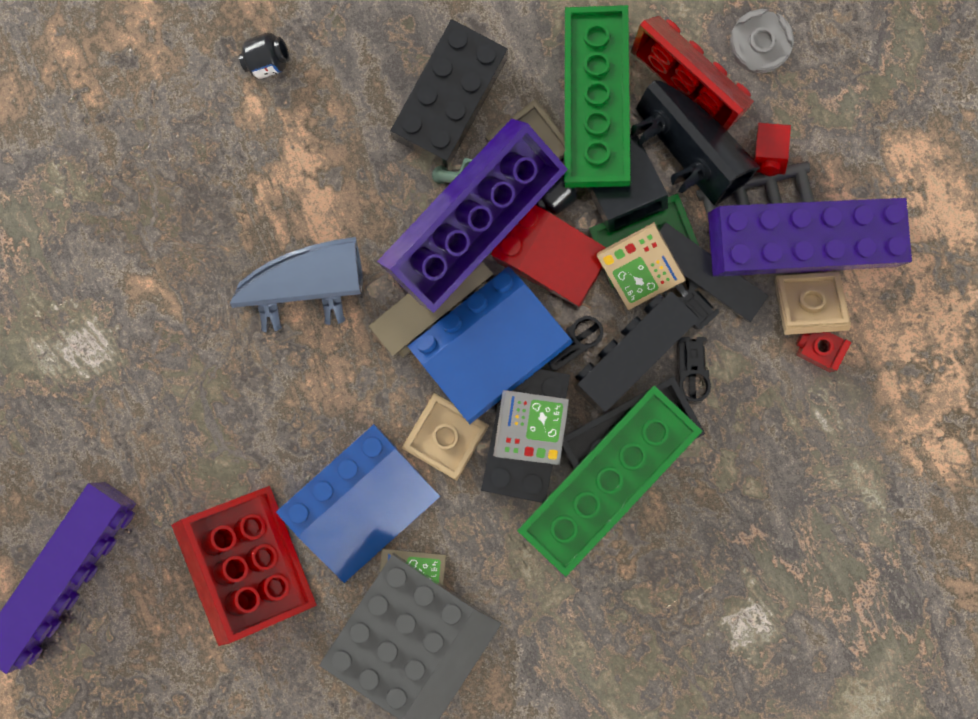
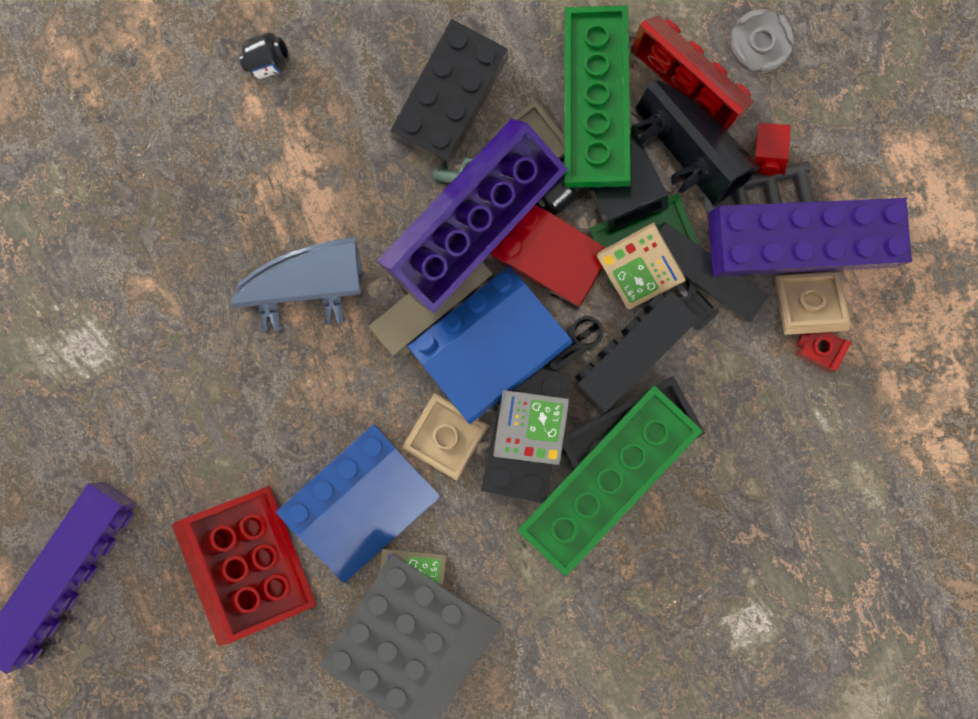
black piece [677,337,711,404] -> none

